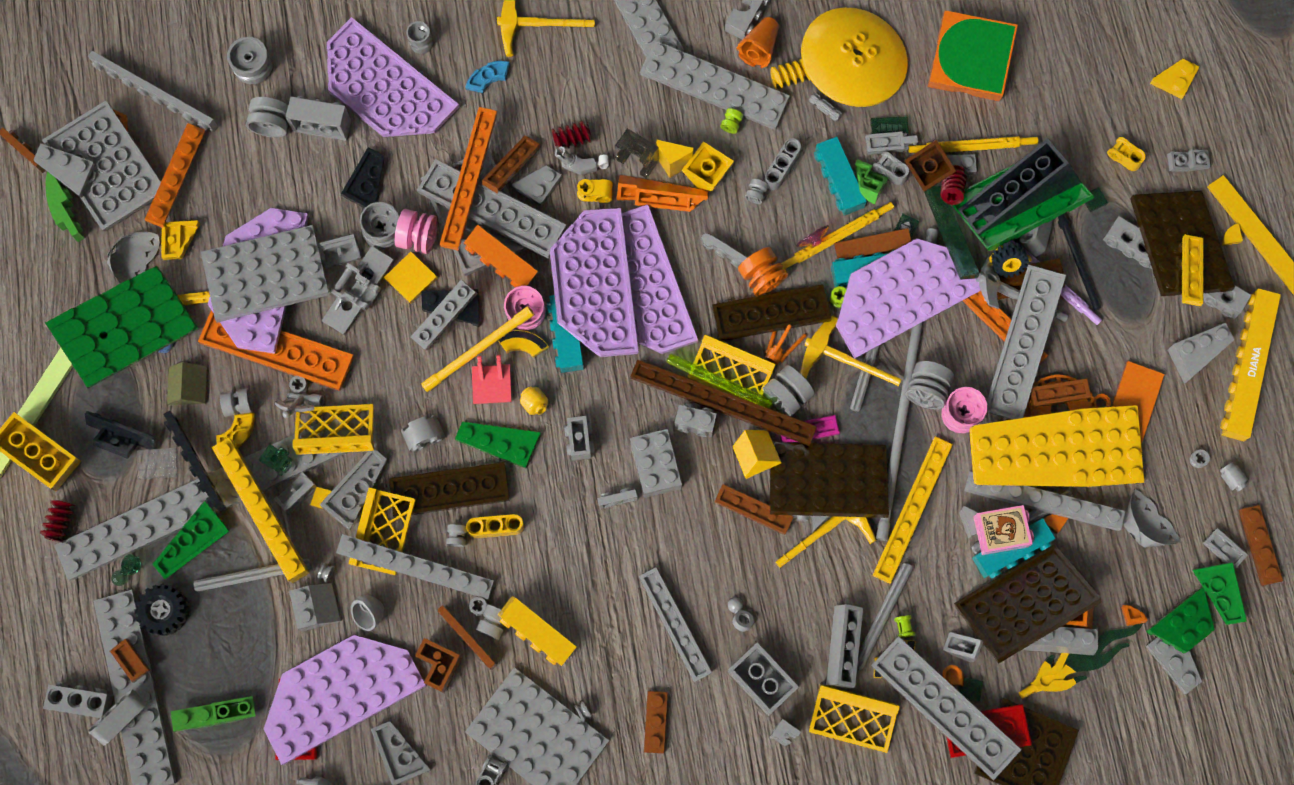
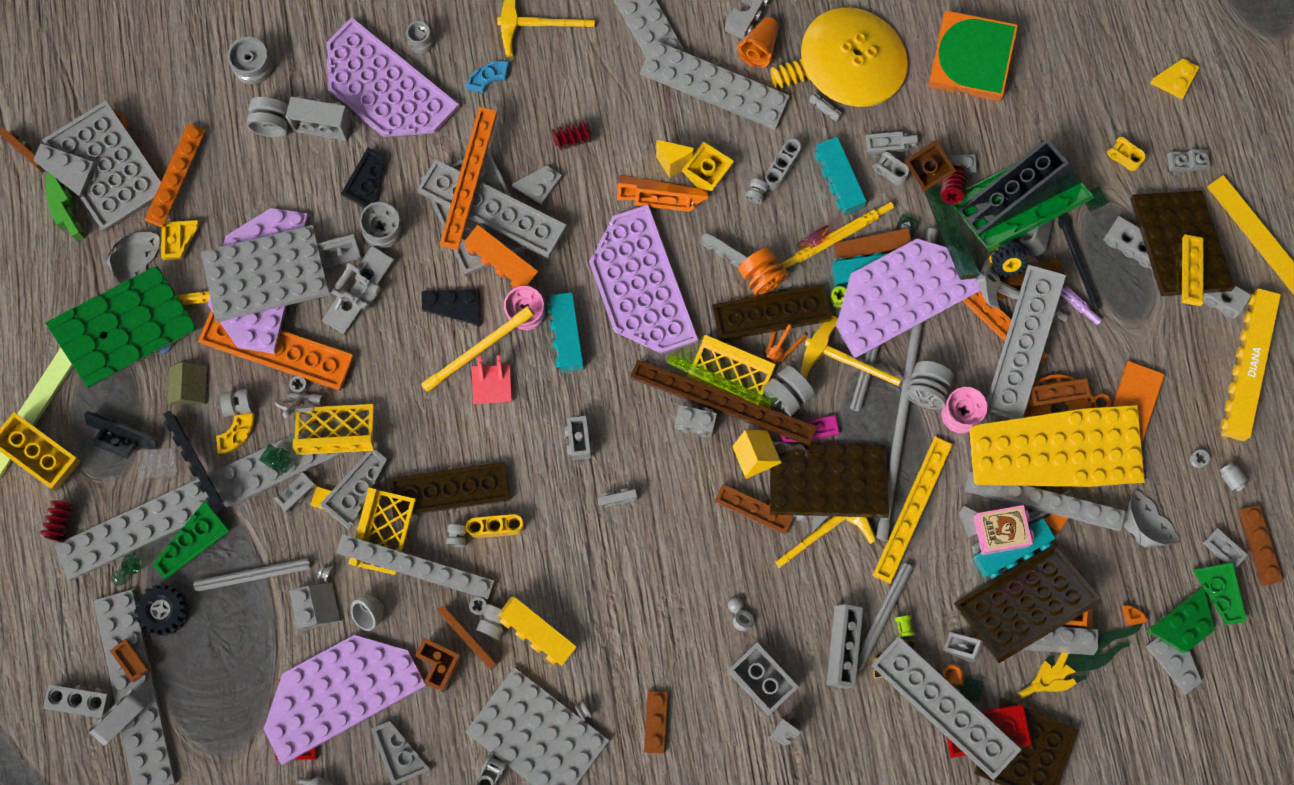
light grey plate [88,51,218,132] -> none
bright green slope [171,696,255,732] -> none
yellow brick [212,438,310,583] -> none
yellow tile [384,252,437,304] -> none
bright pink wheel [395,209,437,254] -> none
light grey cylinder [401,415,445,452] -> none
light grey brick [411,280,478,350] -> none
green wing [455,422,541,469] -> none
dark orange plate [482,135,540,194] -> none
yellow tile [498,330,549,358] -> none
yellow head [520,387,548,415] -> none
lavender plate [550,208,639,357] -> none
light grey arm [555,146,609,175] -> none
yellow piece [577,179,613,203] -> none
clear smoke panel [615,128,659,179] -> none
light grey brick [630,429,682,498] -> none
light grey plate [639,567,712,683] -> none
lime wheel [720,108,744,134] -> none
yellow fence [809,684,900,753] -> none
bright green slope [855,160,888,205] -> none
clear green tile [870,117,909,136] -> none
yellow axle [908,136,1038,153] -> none
light grey wedge [1168,323,1234,384] -> none
yellow tile [1222,224,1243,246] -> none

